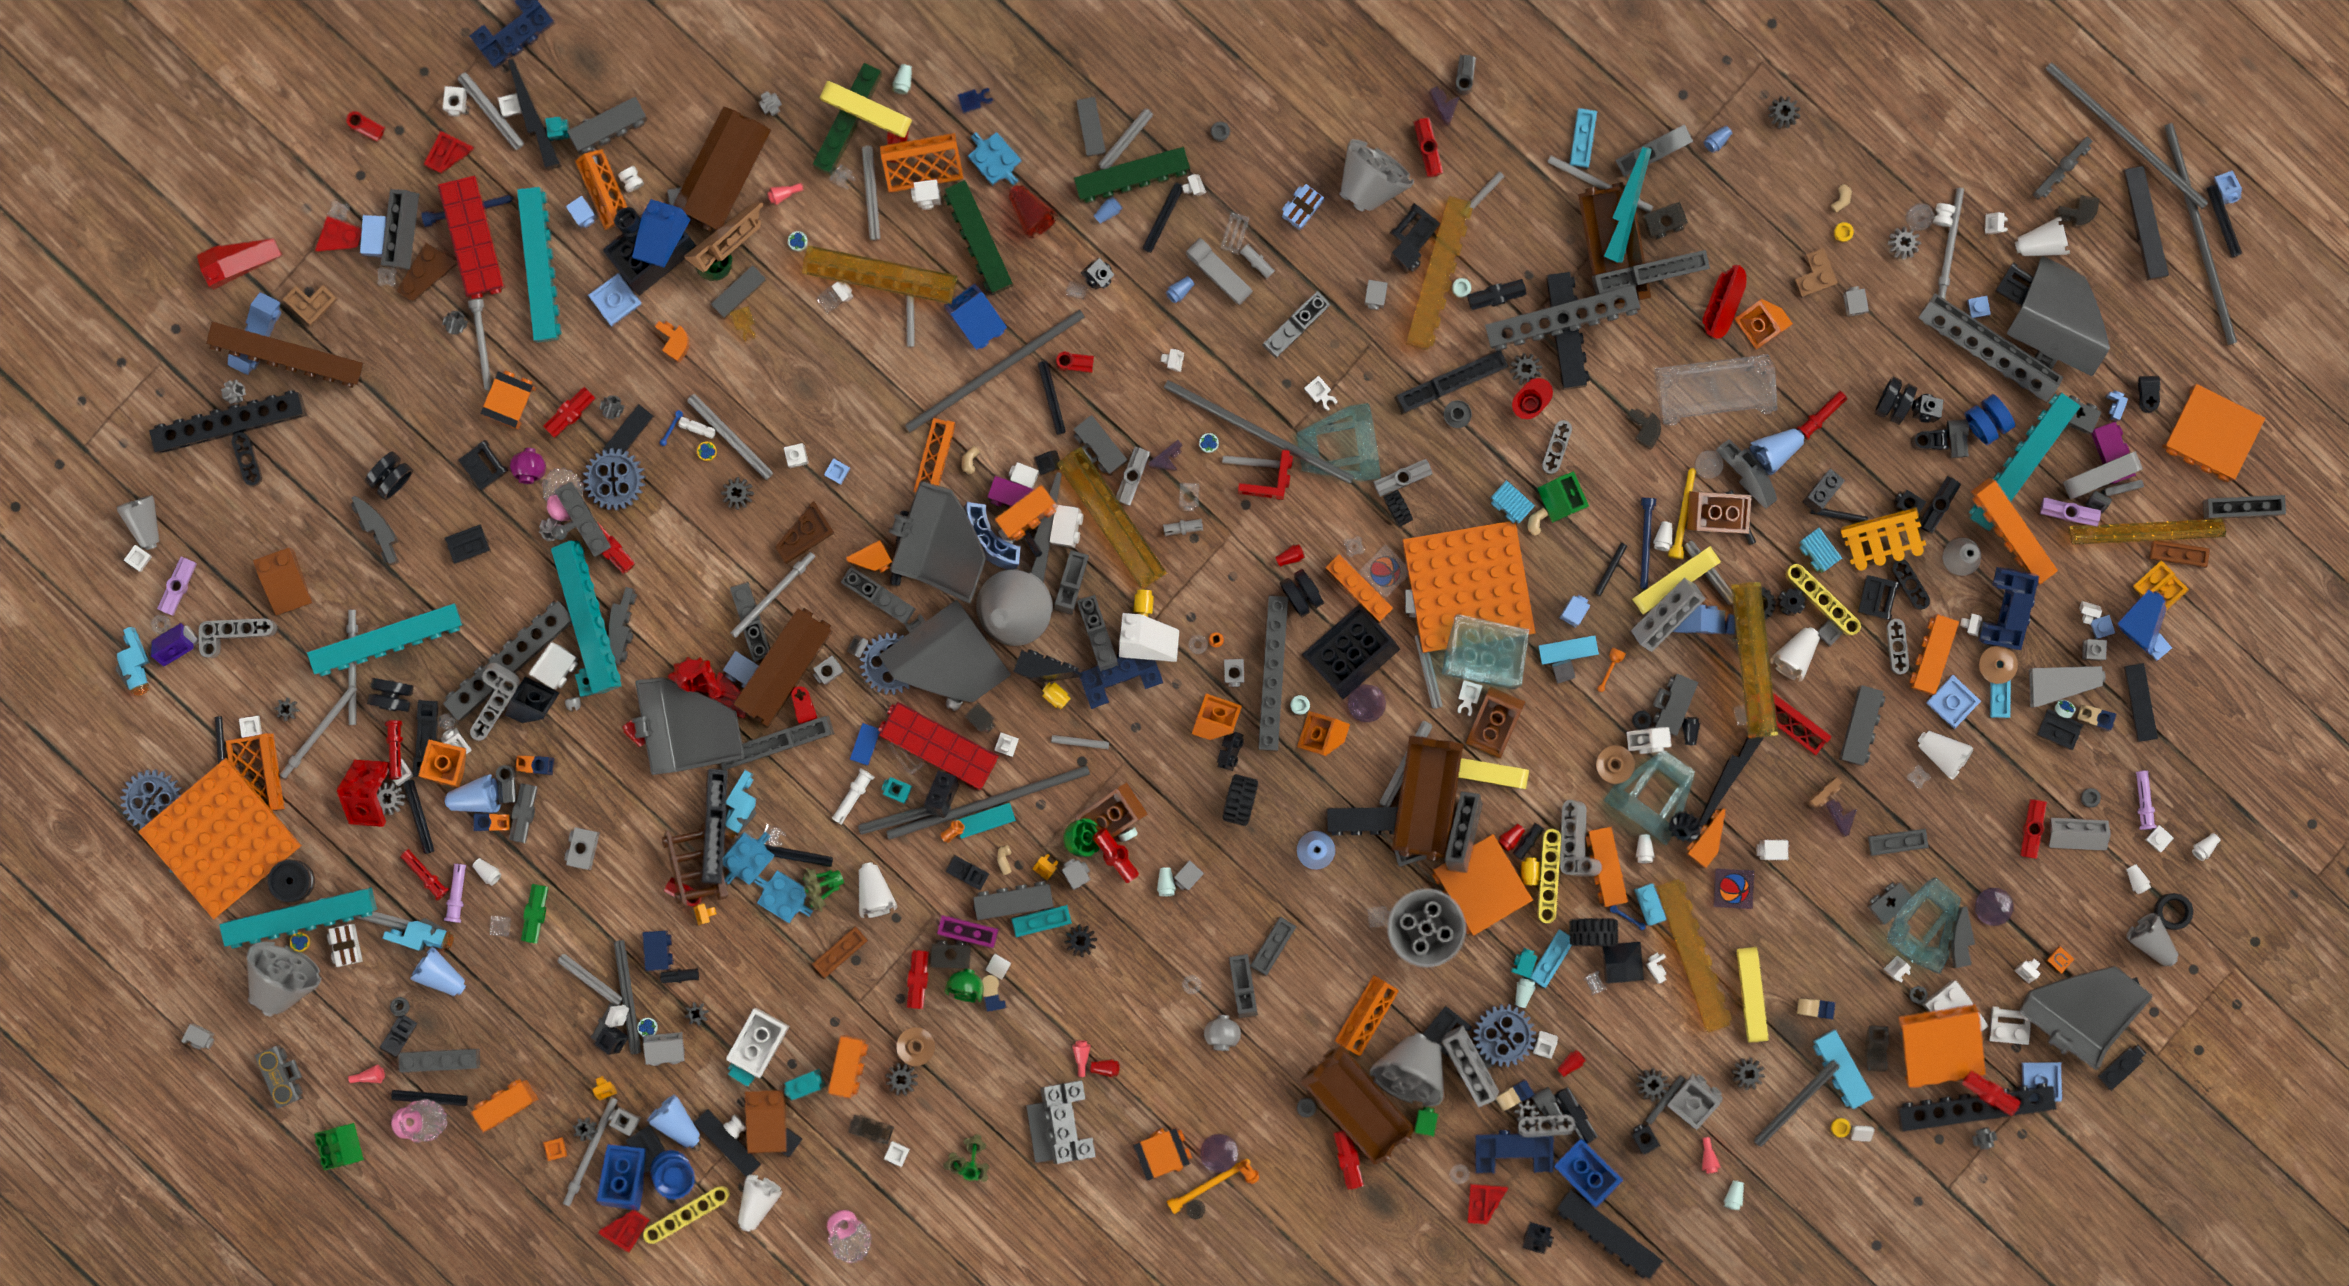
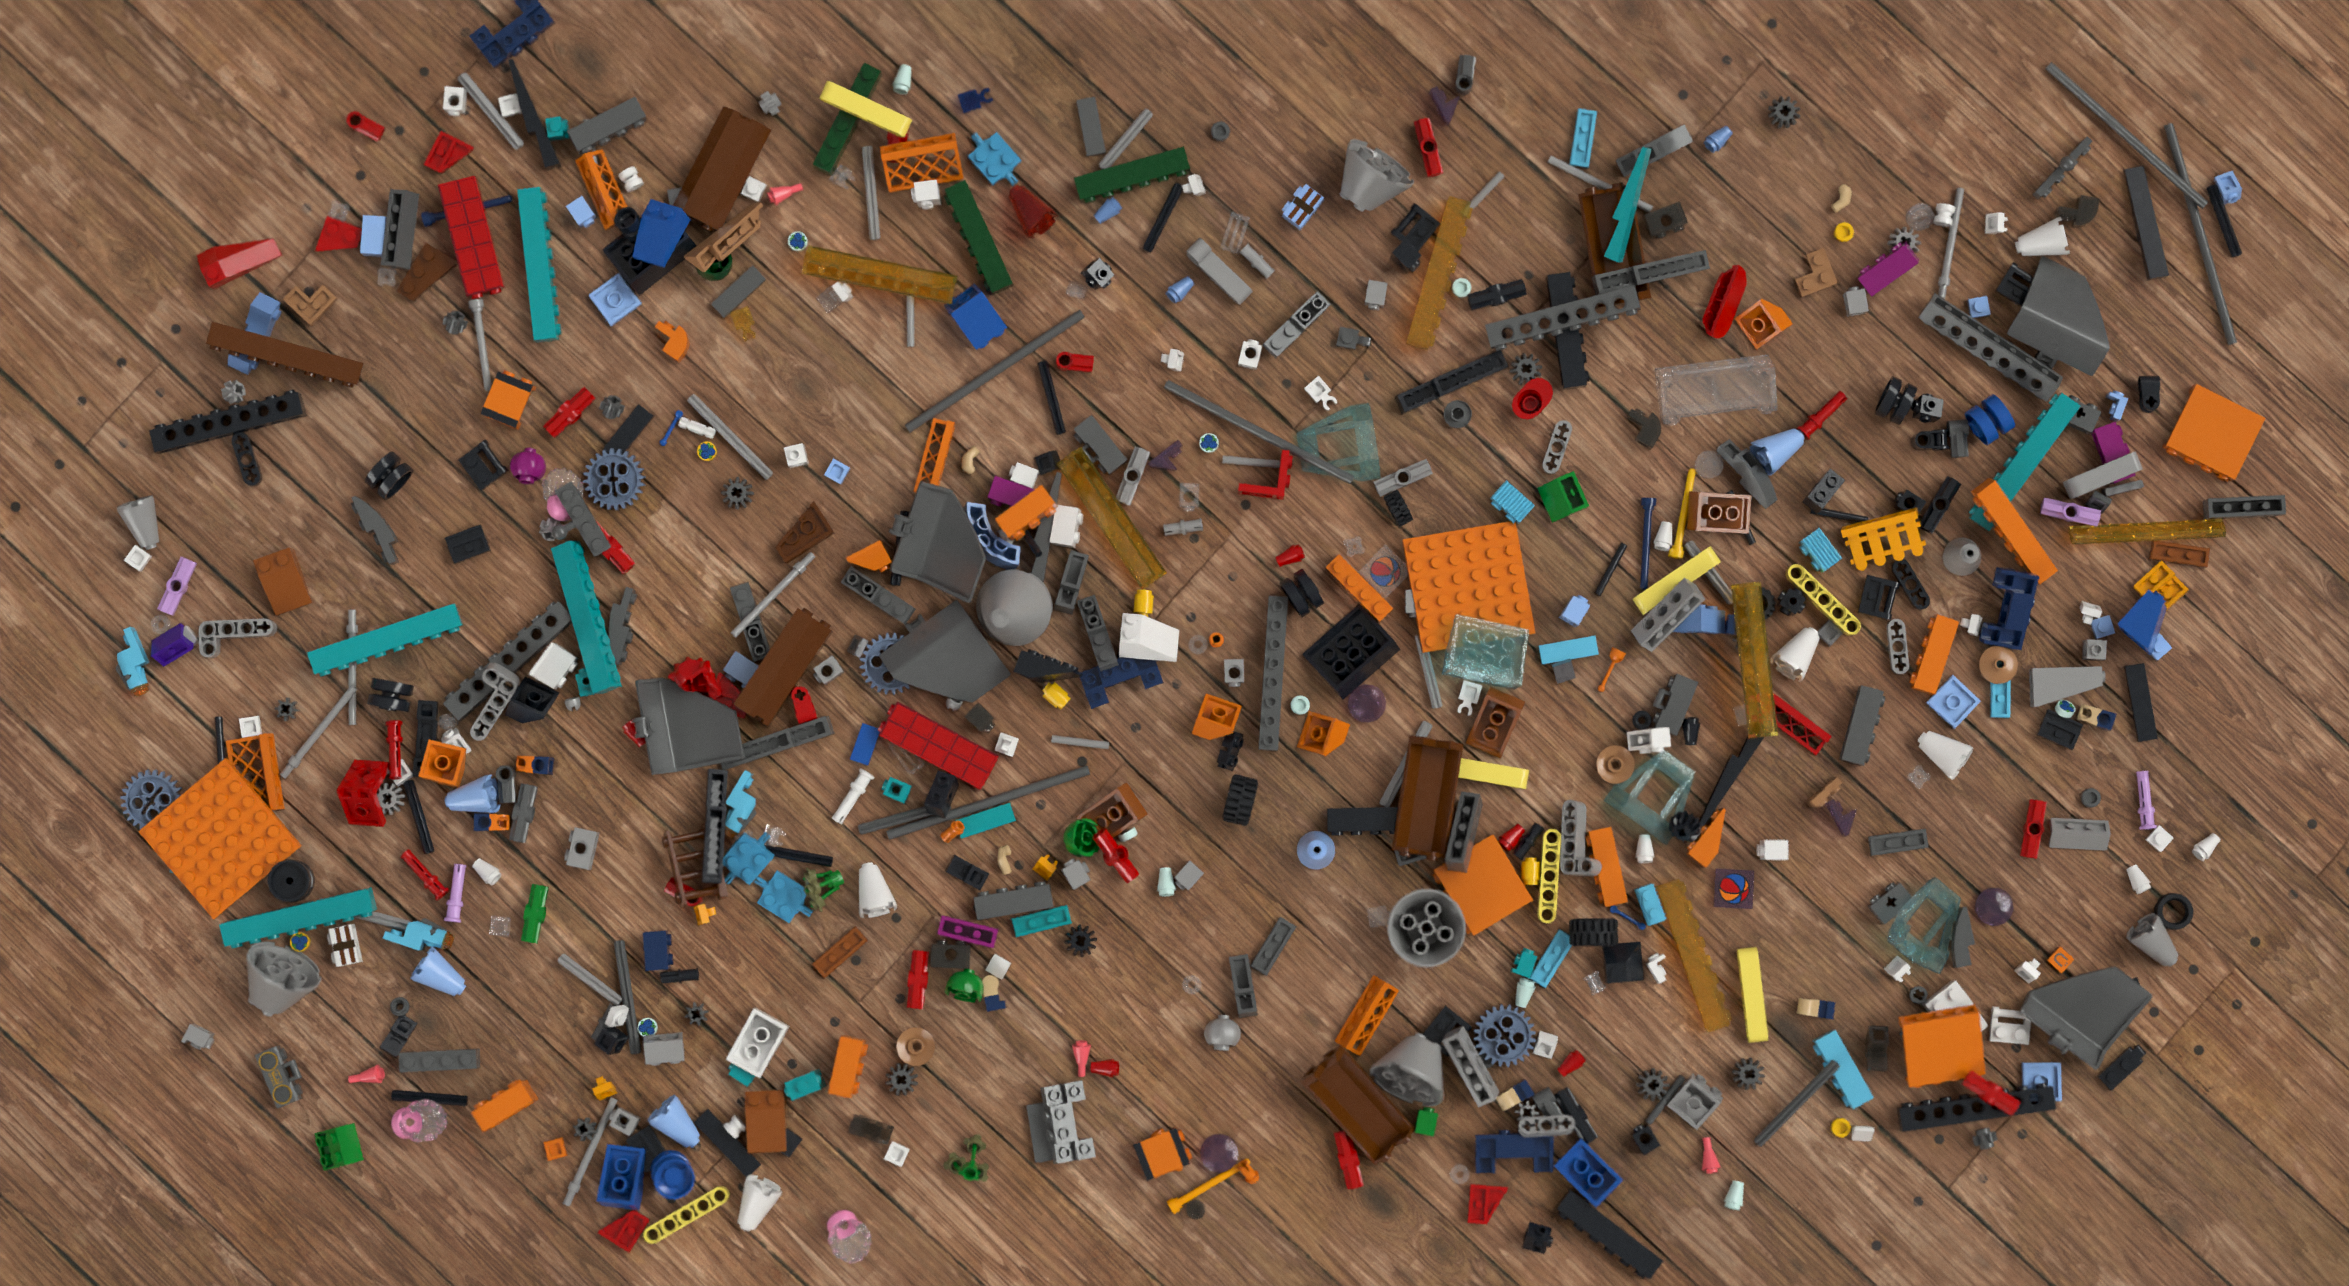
dark grey tile [1297,1098,1316,1117] -> none
tan arm [1528,507,1548,535] -> none
none -> white plate [741,177,767,202]
none -> white brick [1238,339,1262,370]
none -> dark grey plate [1336,327,1371,350]
none -> magenta brick [1858,241,1919,297]

